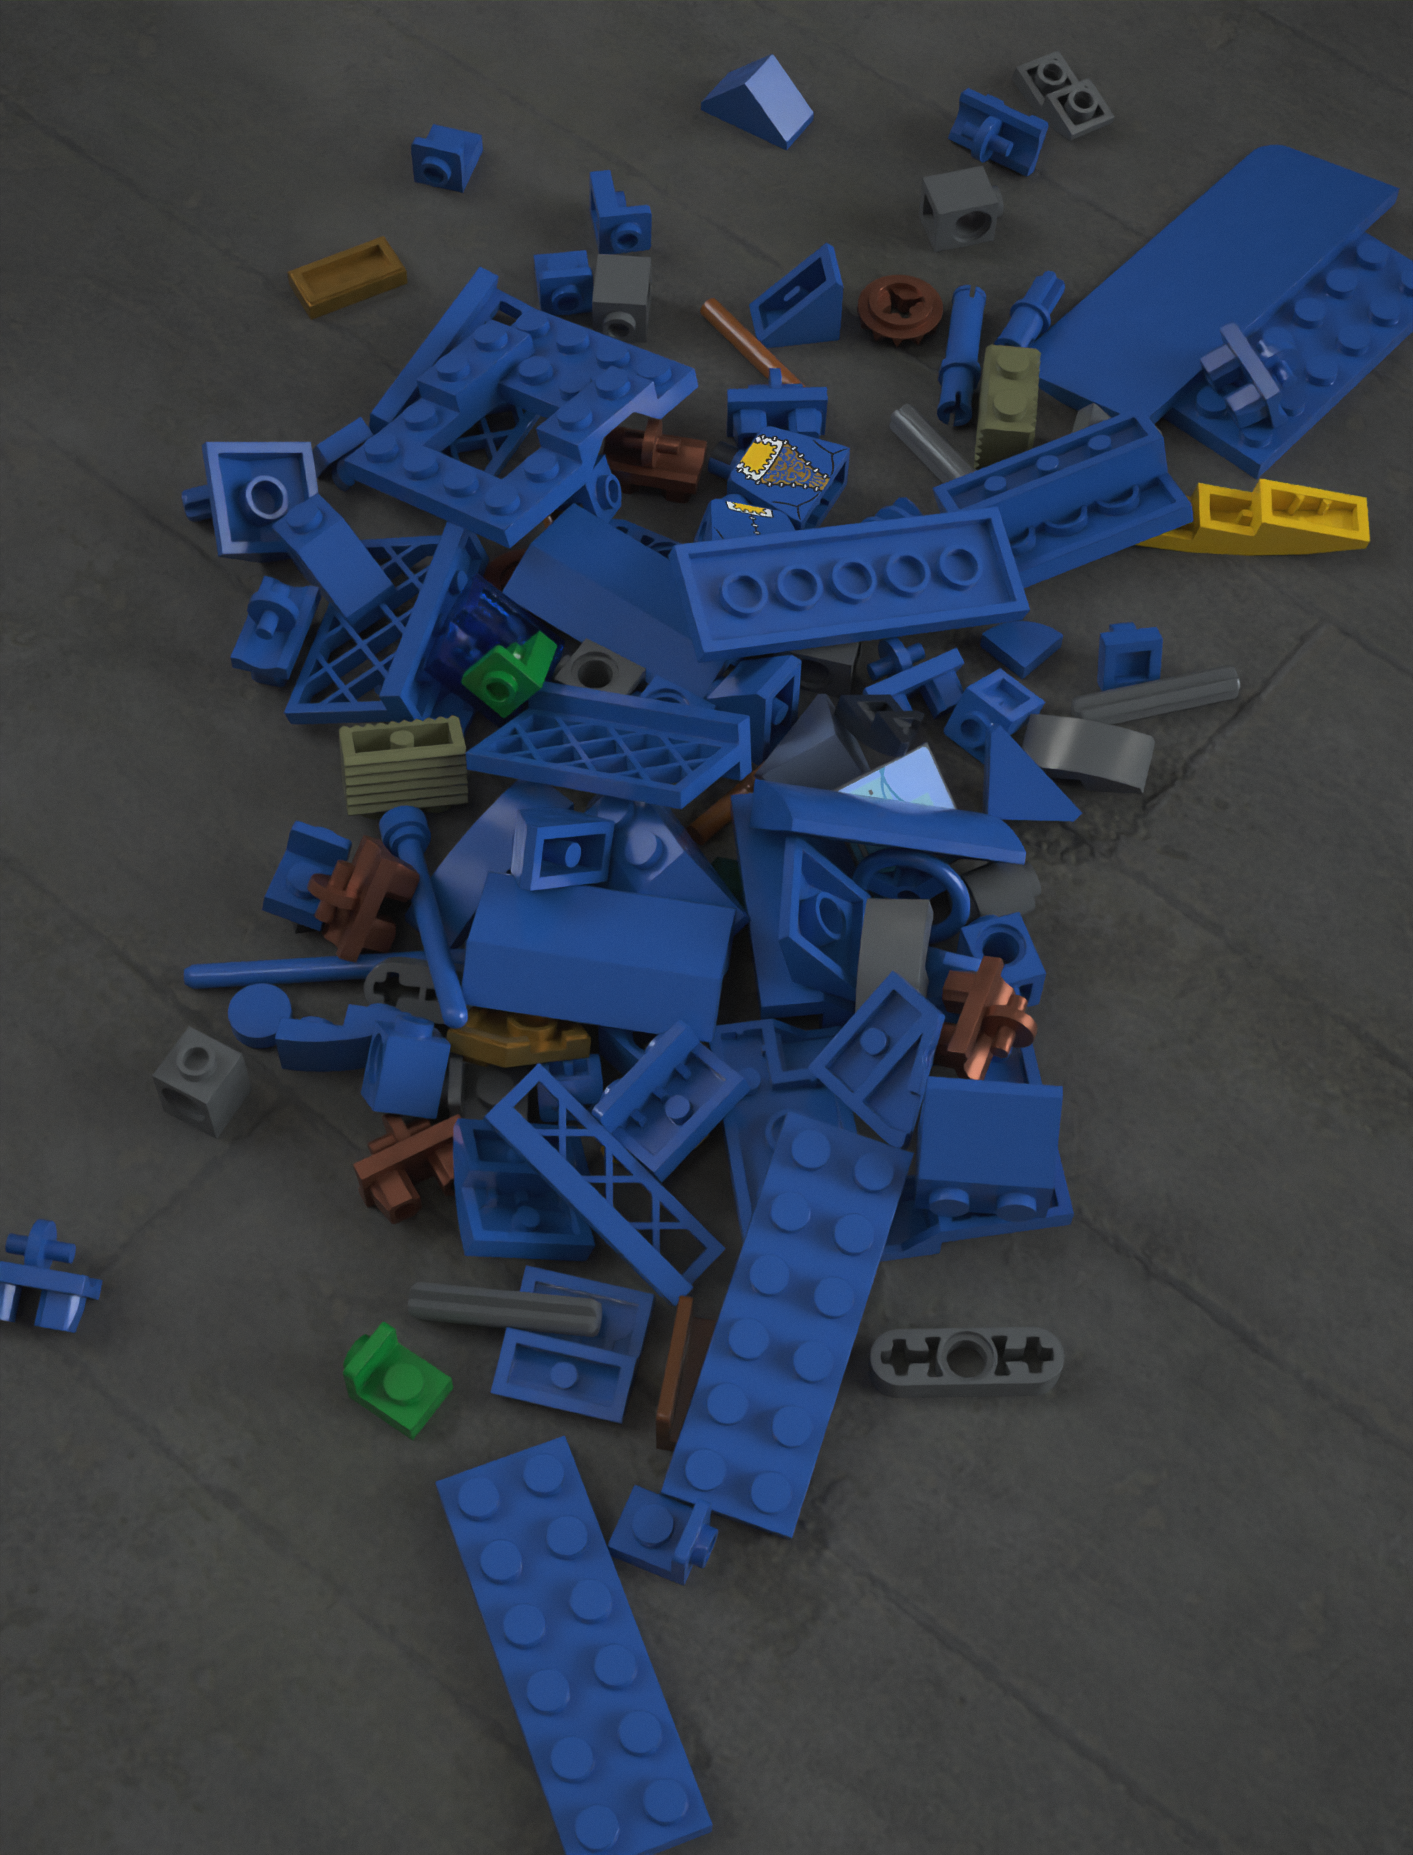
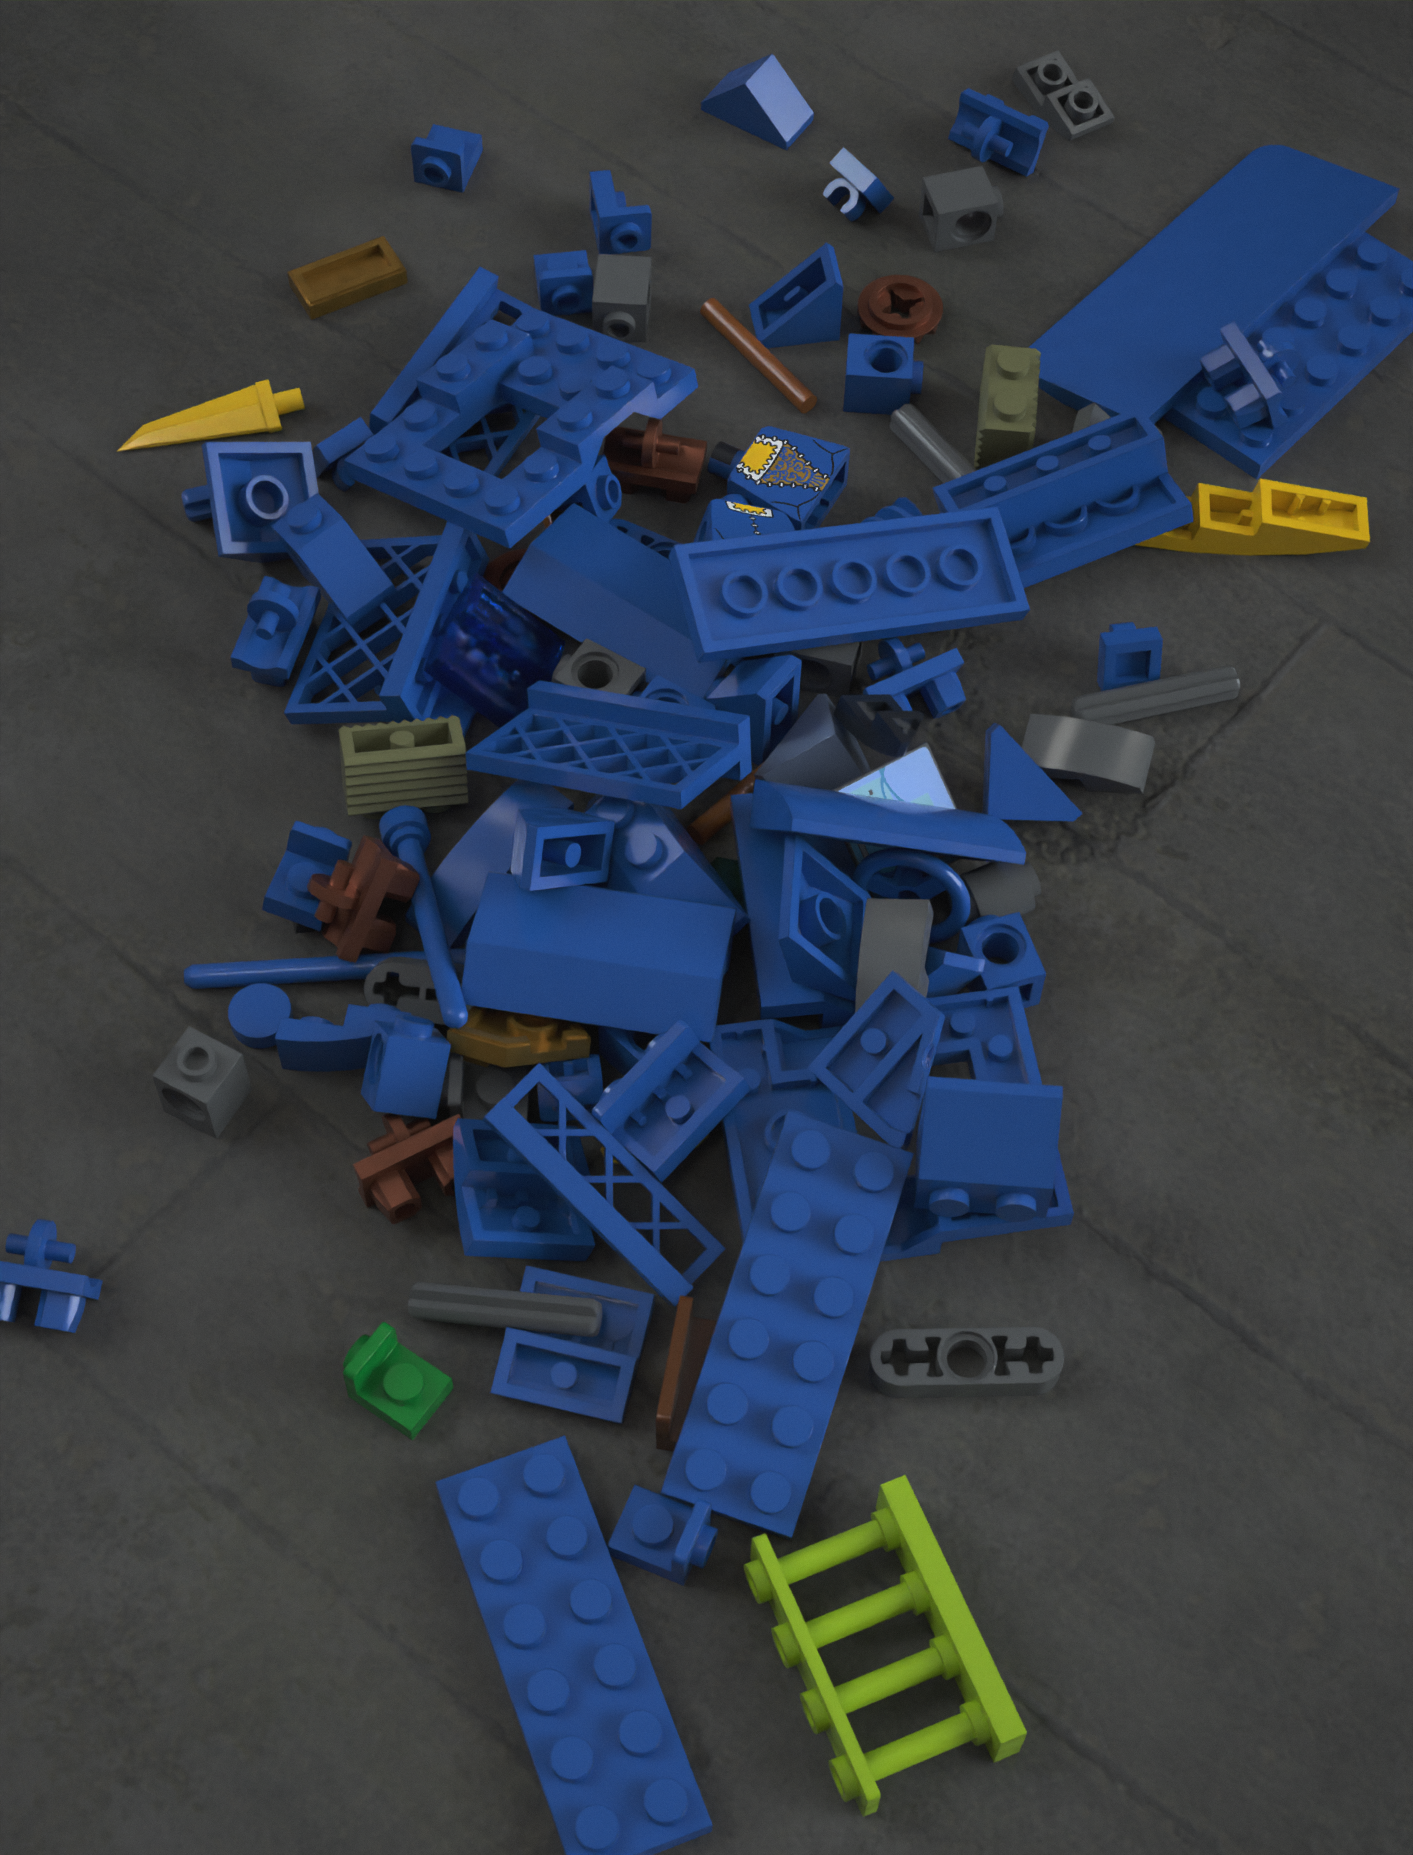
green bracket [461,631,557,718] -> none
blue hips [726,368,828,451] -> none
copper hips [933,956,1038,1080] -> none
blue pin [937,285,987,426] -> none
blue bracket [944,668,1045,764] -> none
blue tile [980,621,1063,680] -> none
blue axle [994,271,1065,348] -> none
none -> yellow bar [116,379,305,452]
none -> lime fence [744,1475,1027,1817]
none -> tile [823,147,895,222]
none -> blue brick [843,333,924,415]

